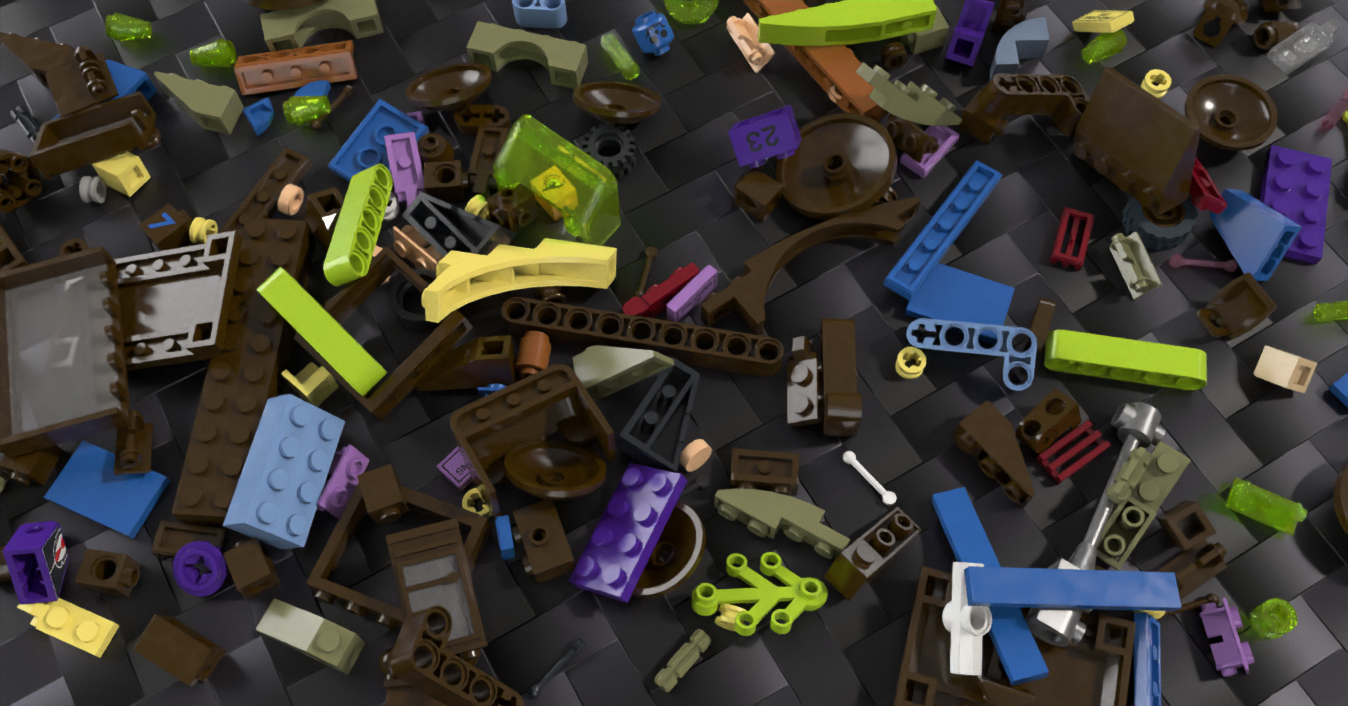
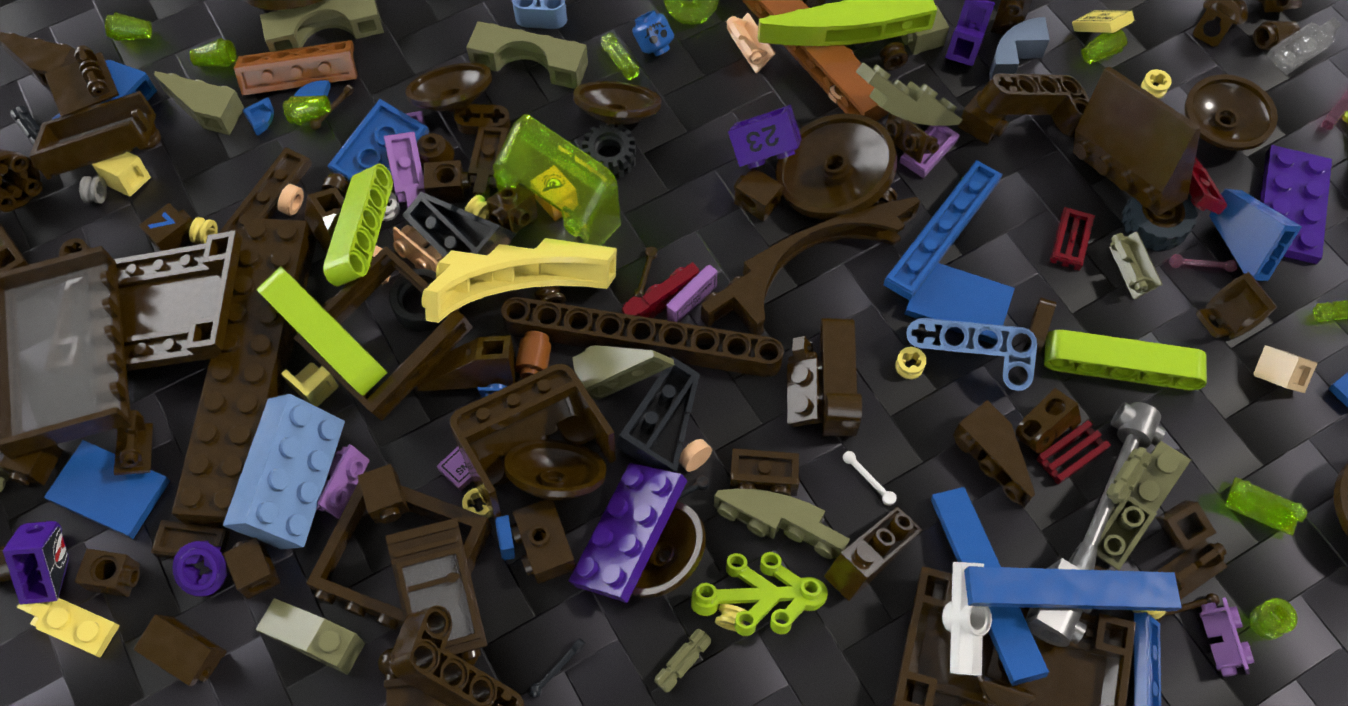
none -> dark brown hinge [322,173,348,198]

